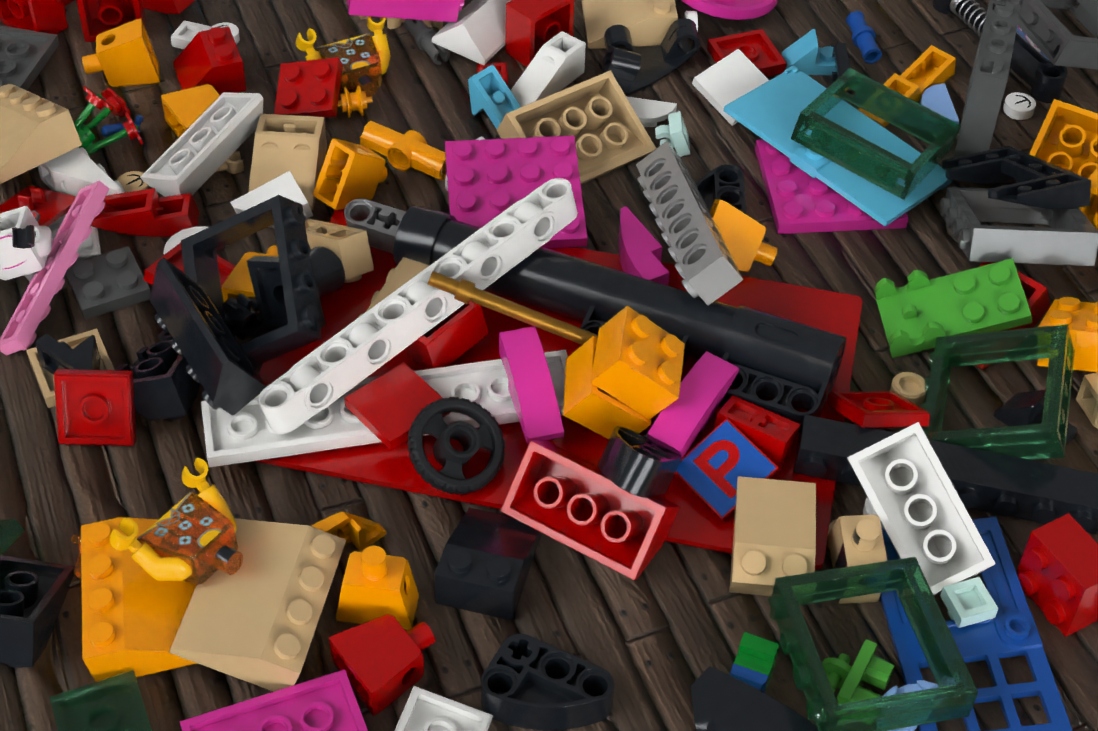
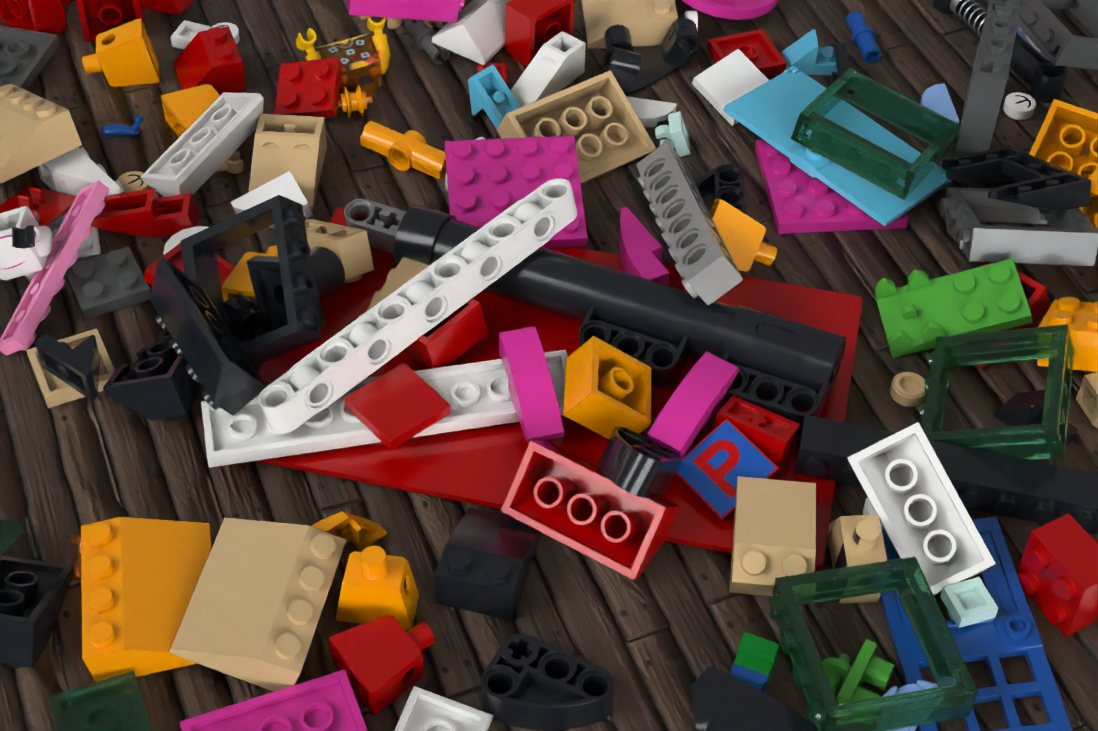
red tile [54,369,136,446] -> none
plant [74,85,144,157] -> none
torso [110,458,243,585] -> none
light orange torso [313,138,388,210] -> none
black wheel [407,397,505,494] -> none
pearl gold bar [427,271,598,345] -> none
light orange brick [590,306,685,420] -> none
red tile [827,391,930,428] -> none
light orange slope [858,45,956,127] -> none

